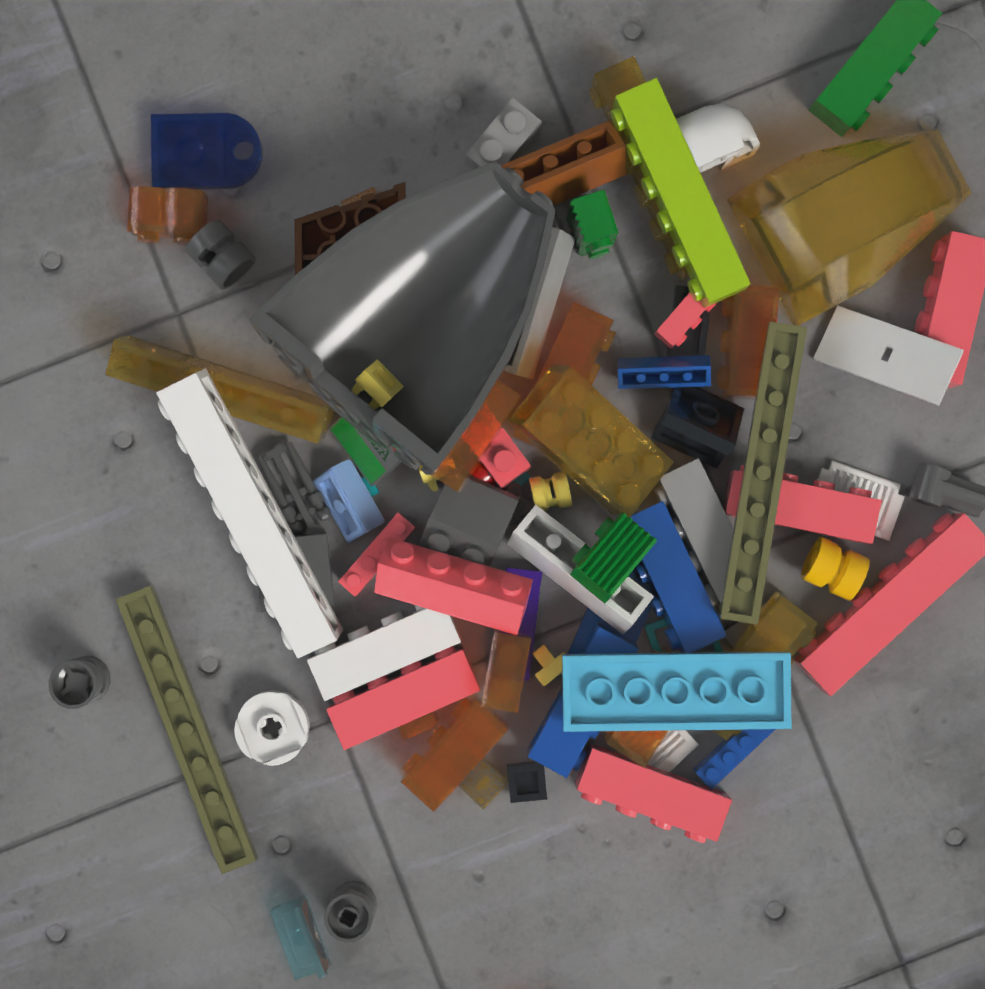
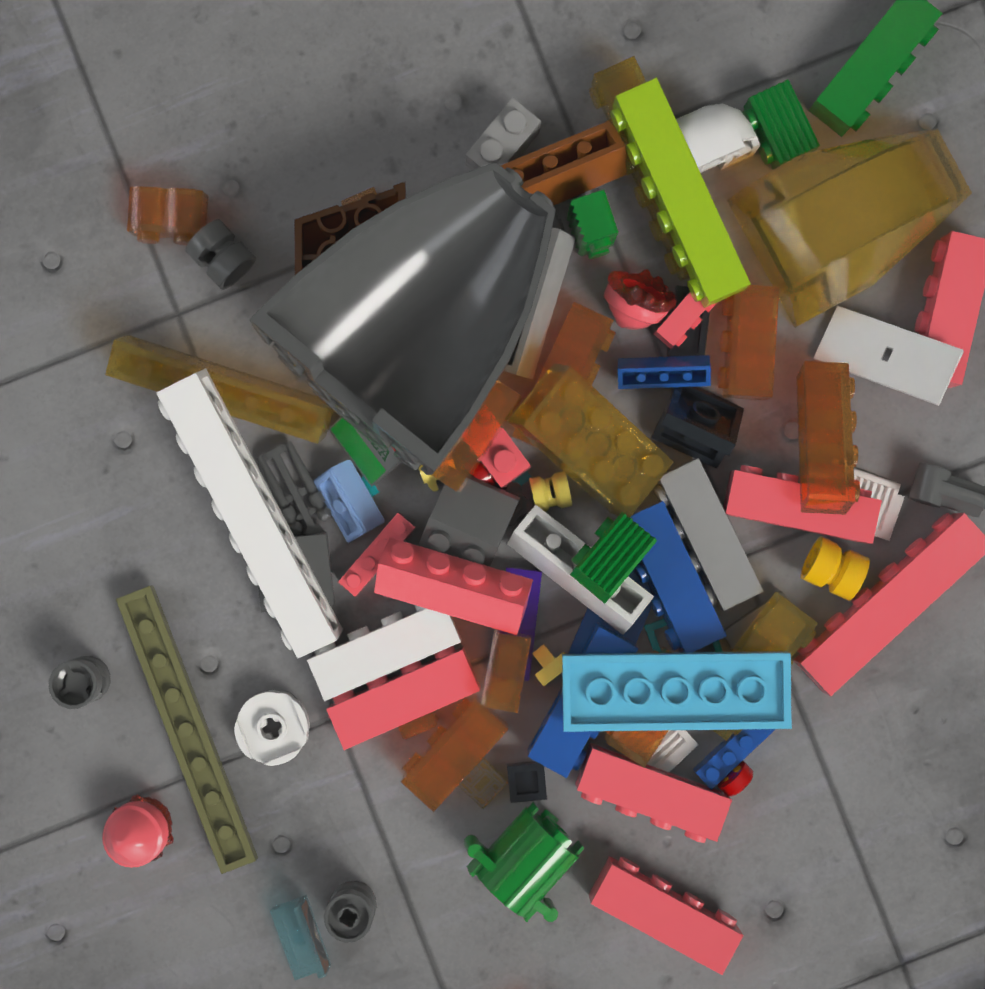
clear blue plate [151,113,263,190] -> none
light yellow tile [352,359,404,410] -> none
olive plate [719,321,807,625] -> none
none -> coral hair [102,794,174,868]
none -> green container [464,802,584,922]
none -> coral brick [588,856,743,975]
none -> clear red hair [604,269,676,330]
none -> red tile [717,761,753,796]
none -> green brick [742,79,820,172]
none -> clear orange brick [796,361,860,515]

